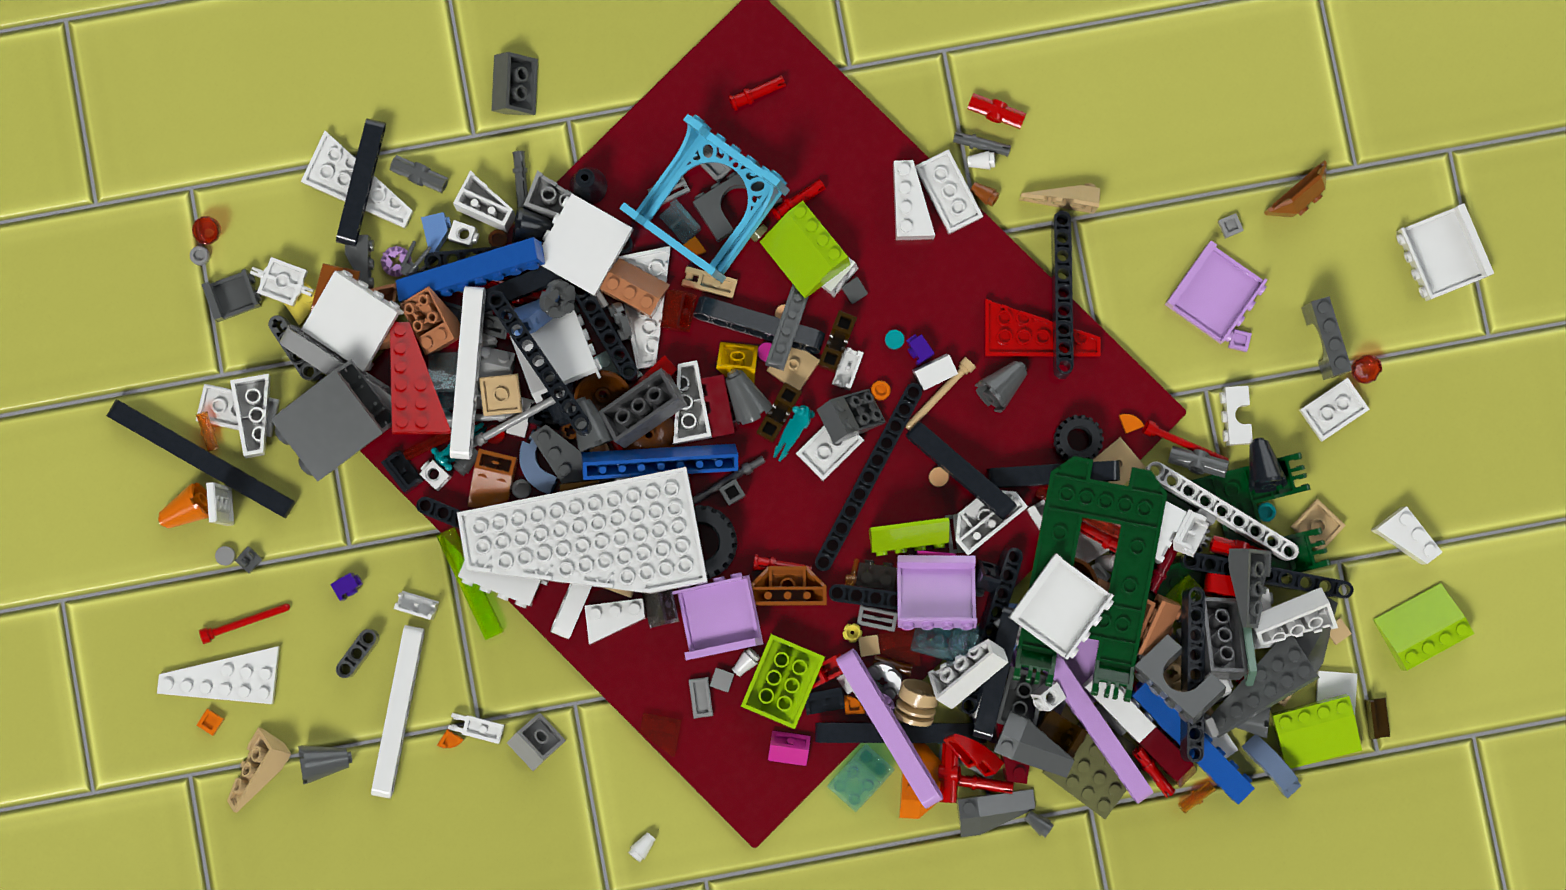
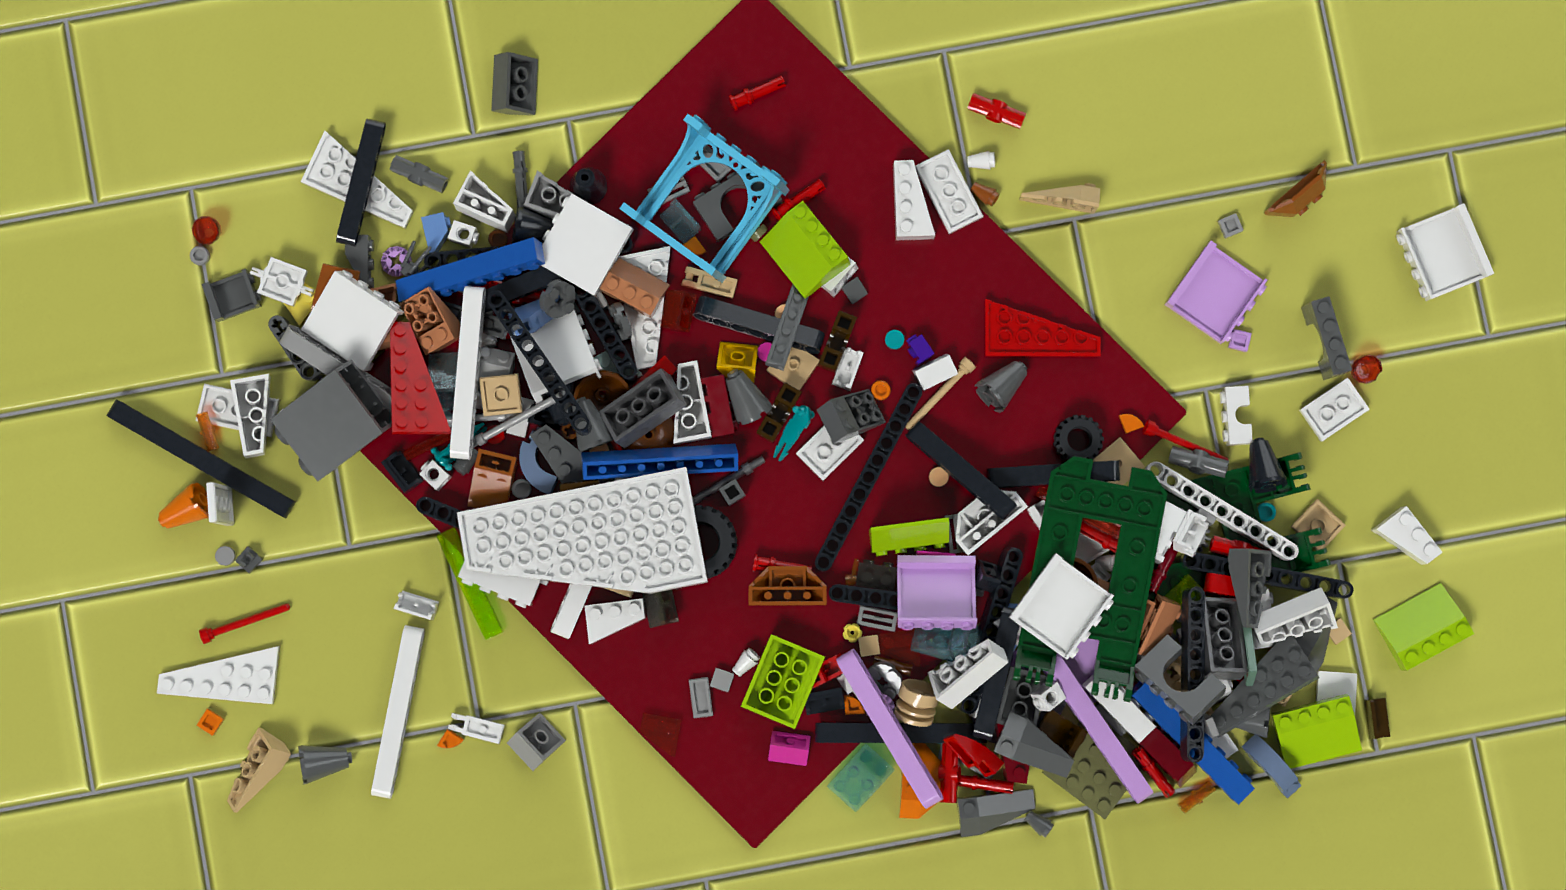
dark purple brick [330,573,363,601] -> none
dark grey beam [336,629,380,678] -> none
white cone [628,833,656,862] -> none
lavender panel [672,573,763,660] -> none
dark grey pin [953,131,1011,157] -> none
black beam [1051,210,1074,379] -> none

